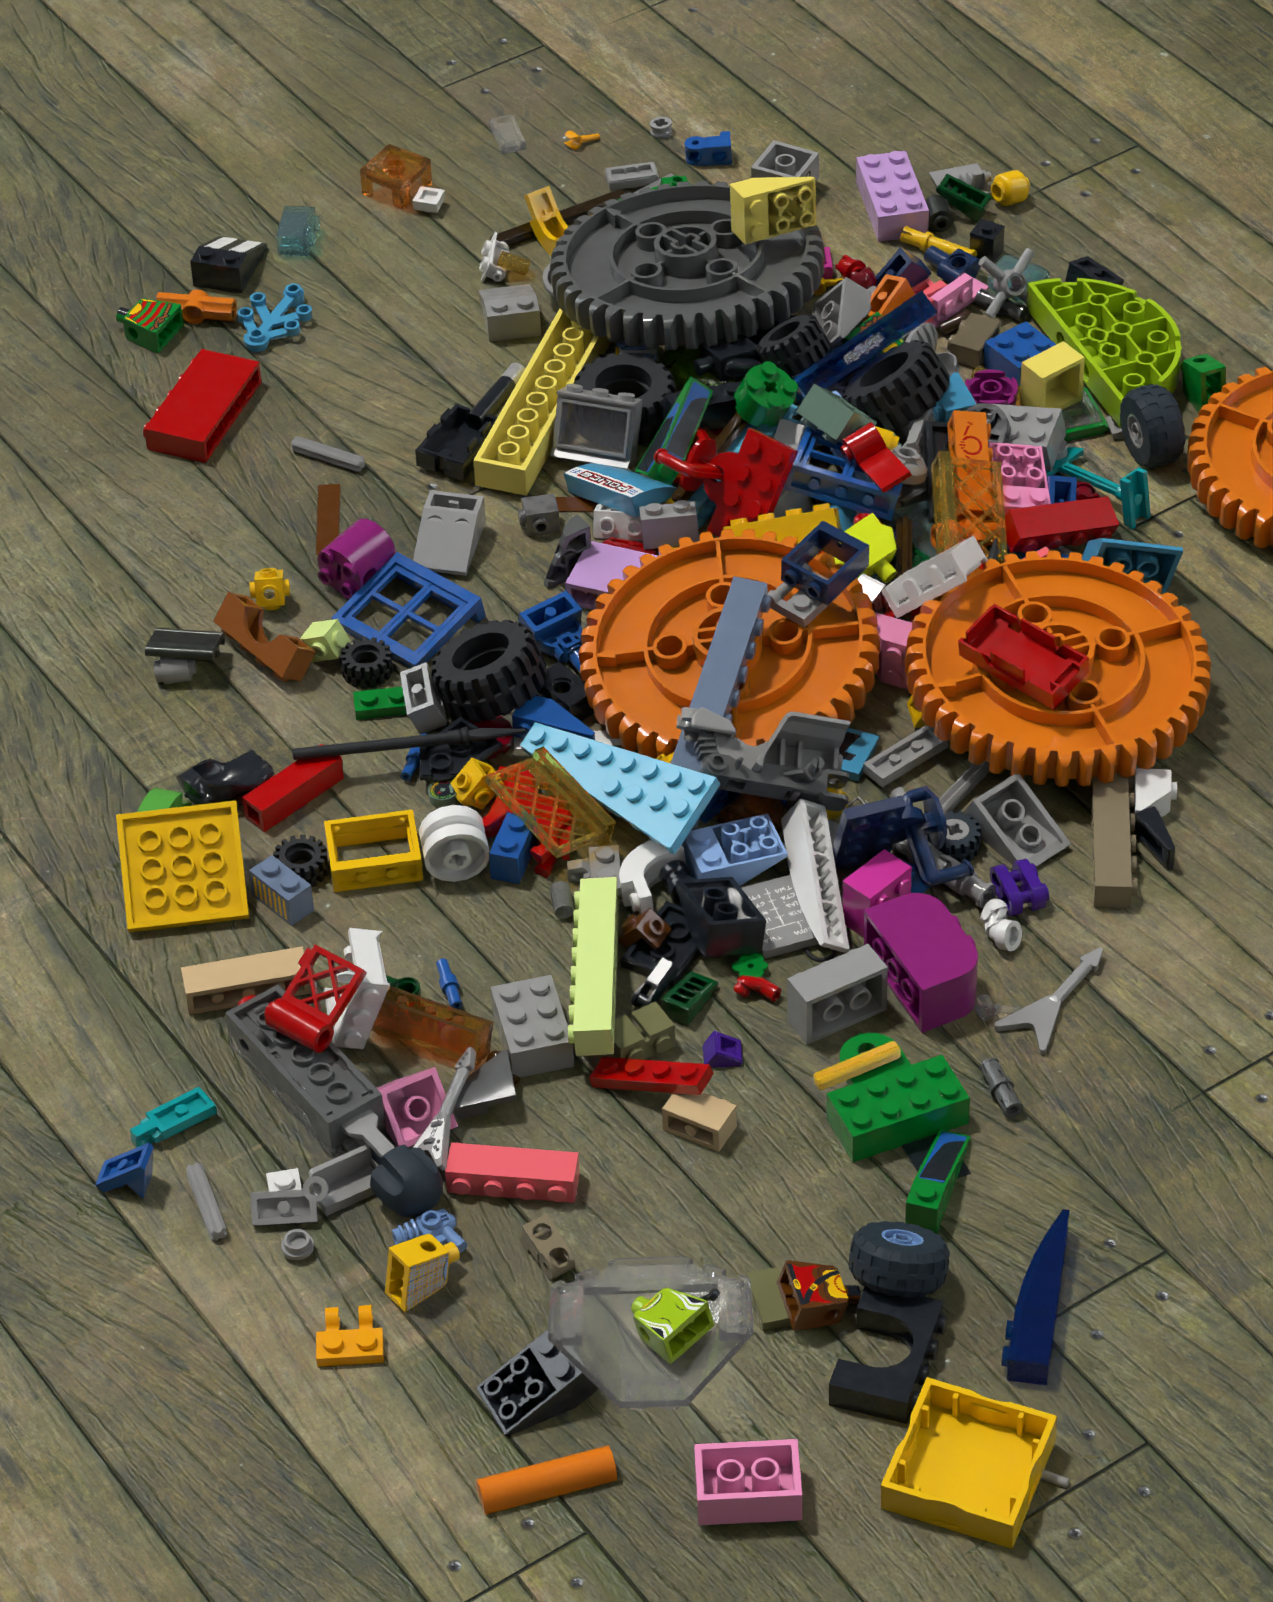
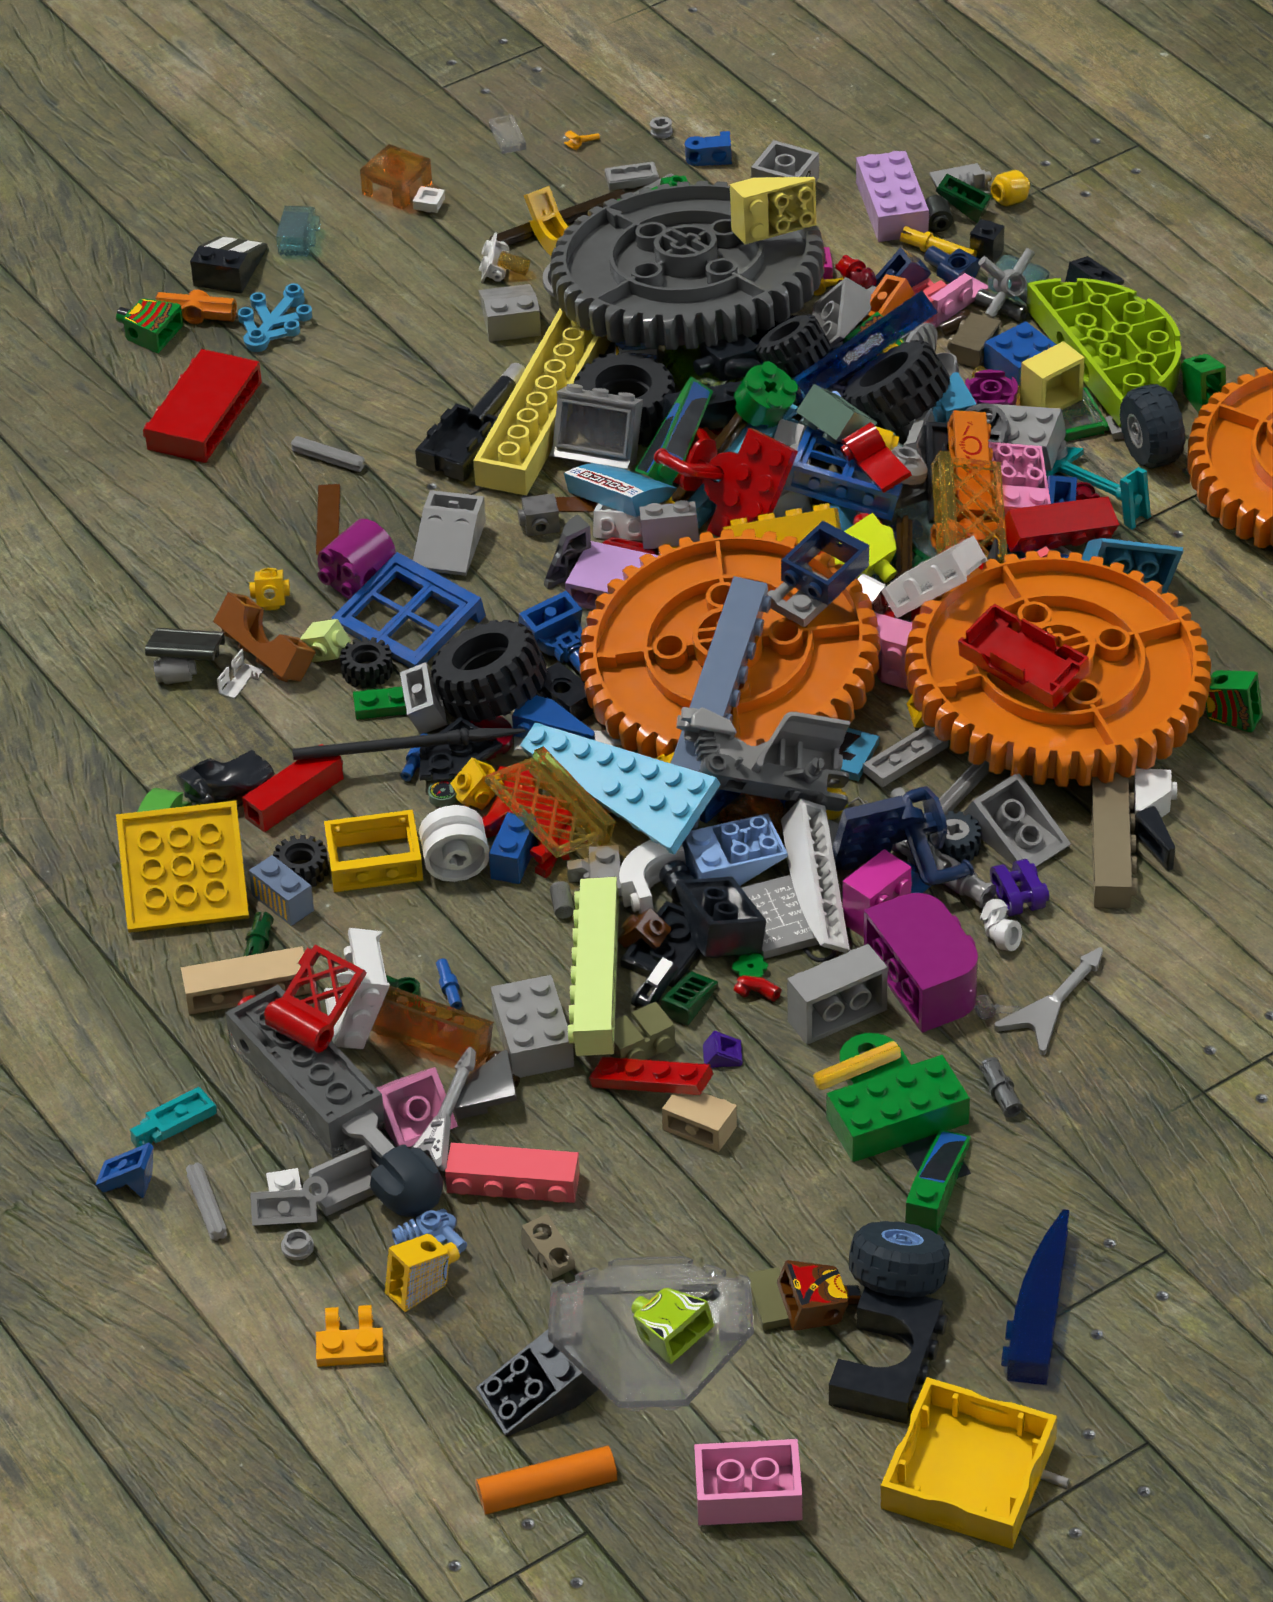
none -> white piece [217,649,264,699]
none -> dark green pin [243,912,274,957]
none -> green torso [1206,670,1263,733]

